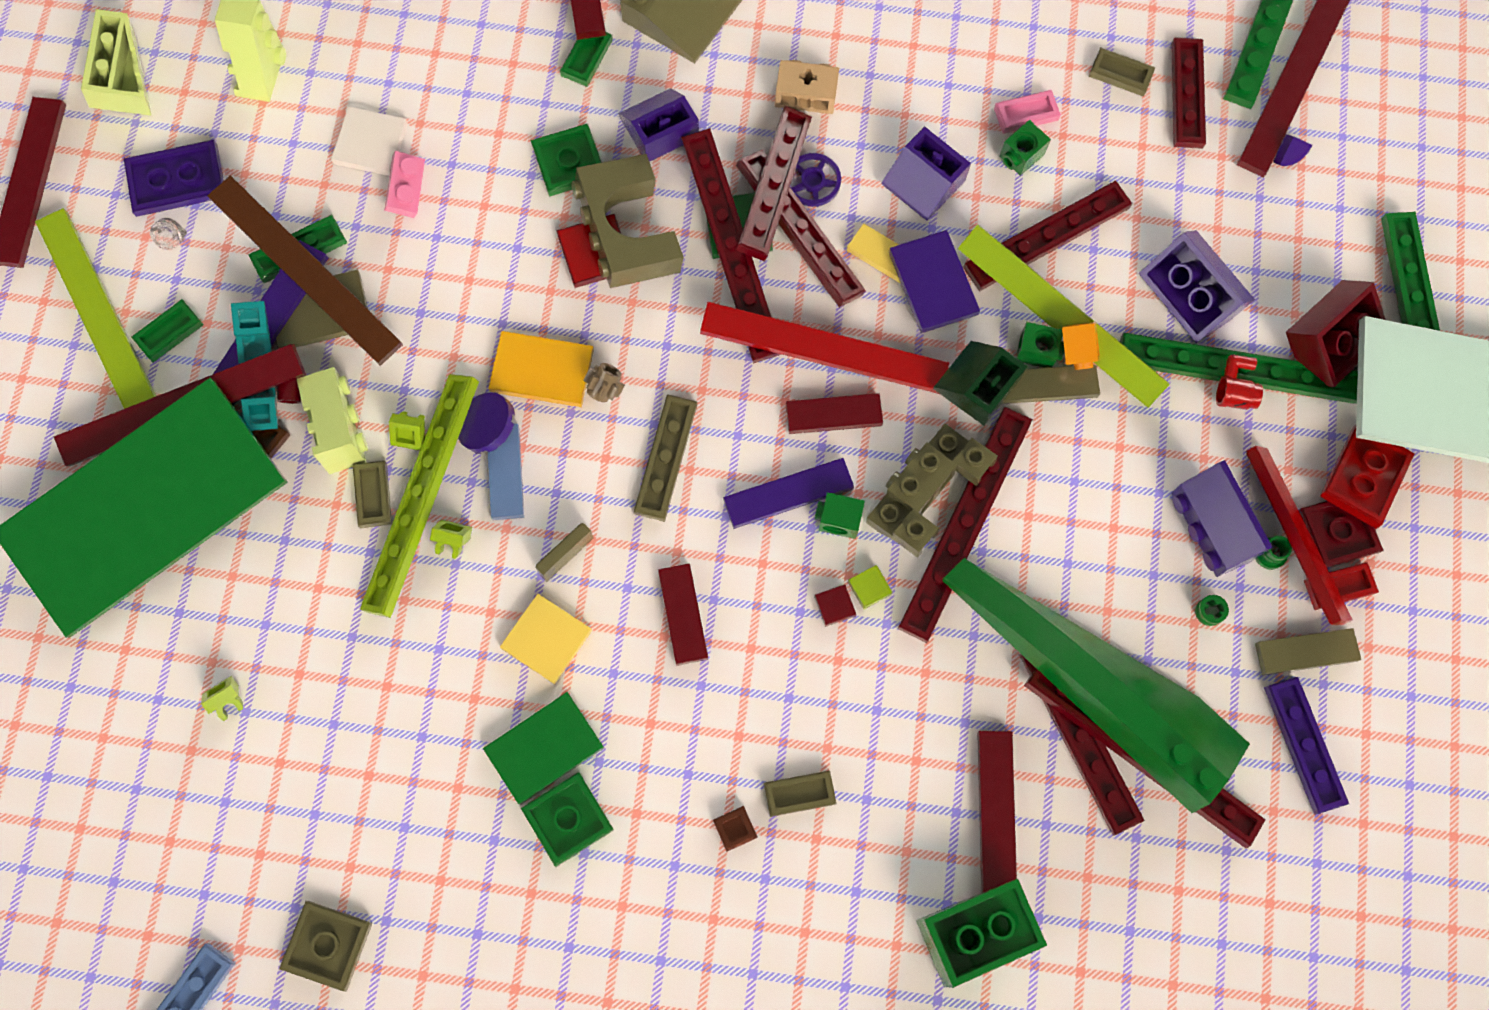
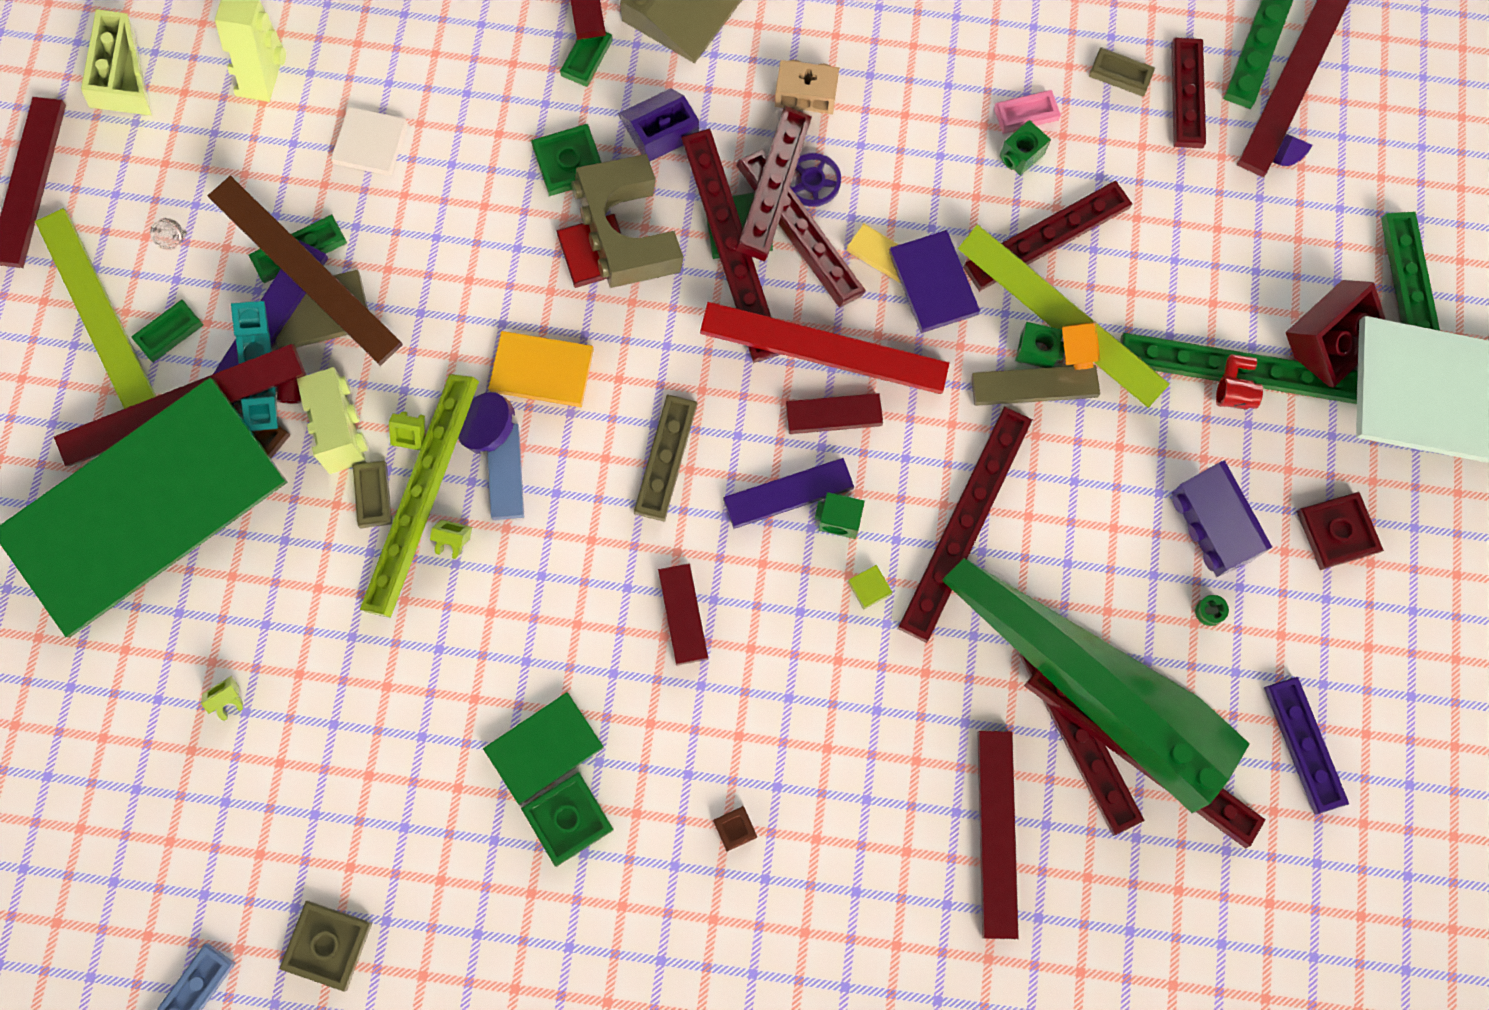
dark purple tile [124,139,224,217] -> none
bright pink plate [384,151,425,218] -> none
light yellow tile [500,593,592,685] -> none
olive tile [535,523,593,582] -> none
dark tan gear [583,363,625,402] -> none
olive tile [764,770,837,817] -> none
dark red tile [814,584,856,627] -> none
olive bracket [866,424,998,558] -> none
slope [881,126,971,221] -> none
green slope [916,879,1048,988] -> none
dark green slope [933,341,1028,426] -> none
slope [1138,230,1255,343] -> none
red tile [1246,446,1353,625] -> none
green piece [1255,536,1292,570] -> none
olive tile [1255,628,1362,676] -> none
red tile [1303,562,1379,611] -> none
red tile [1320,424,1415,529] -> none

